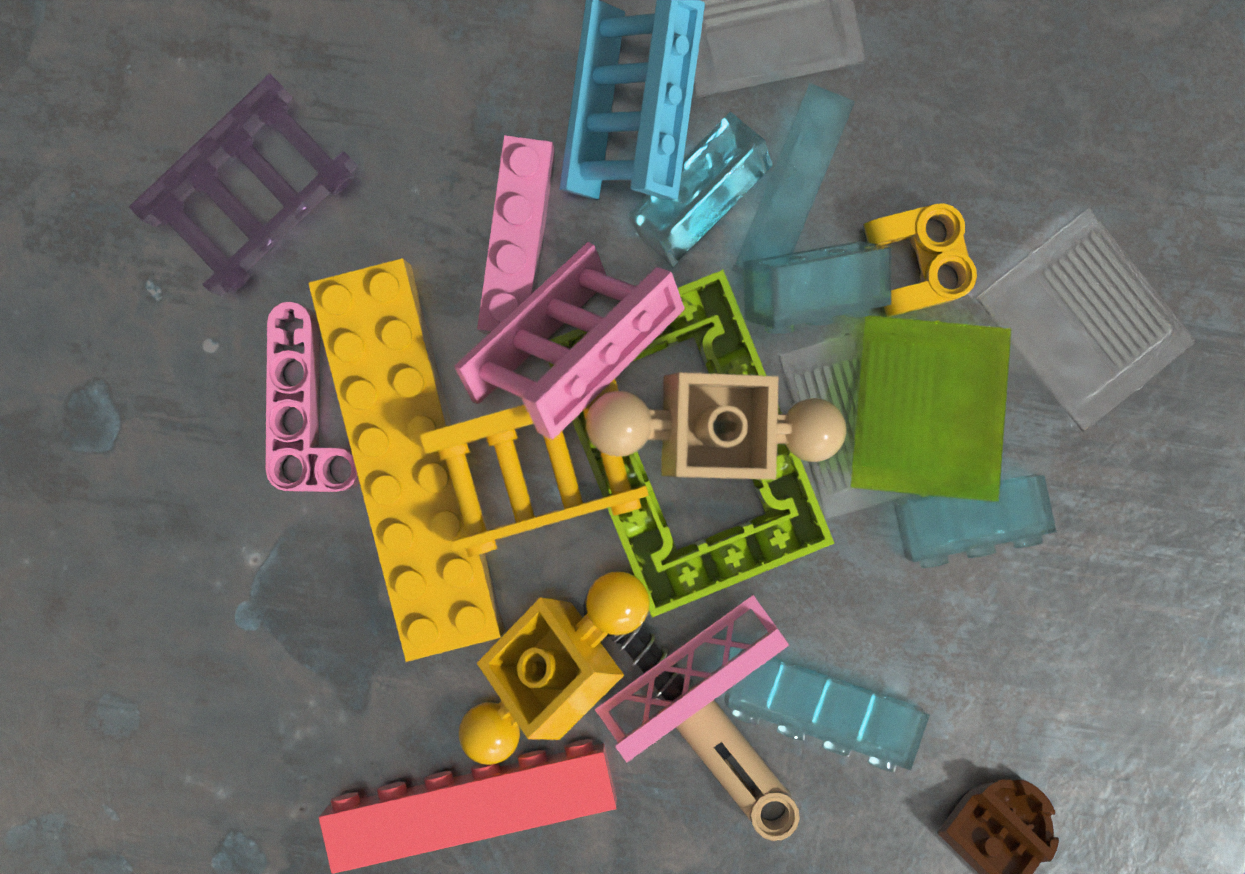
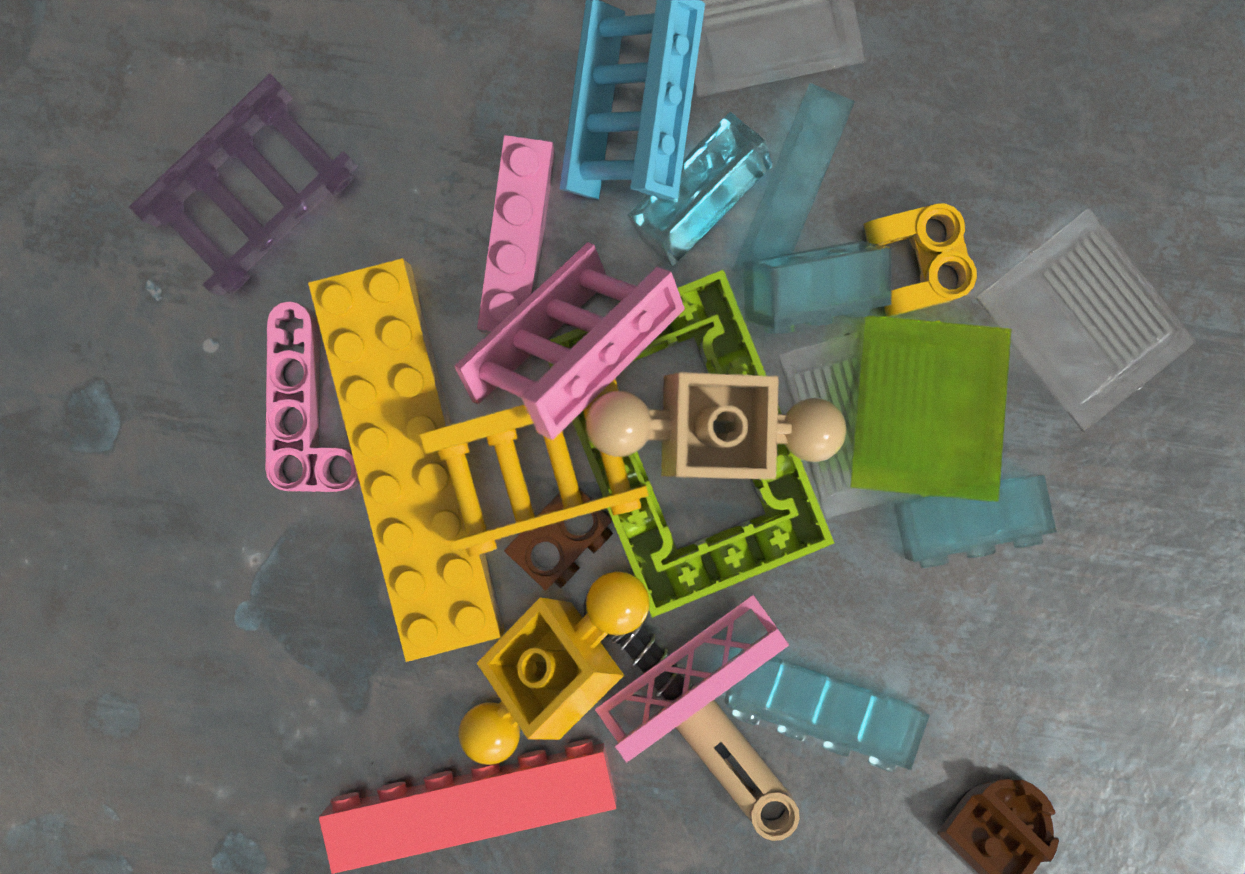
none -> reddish brown brick [504,485,613,591]

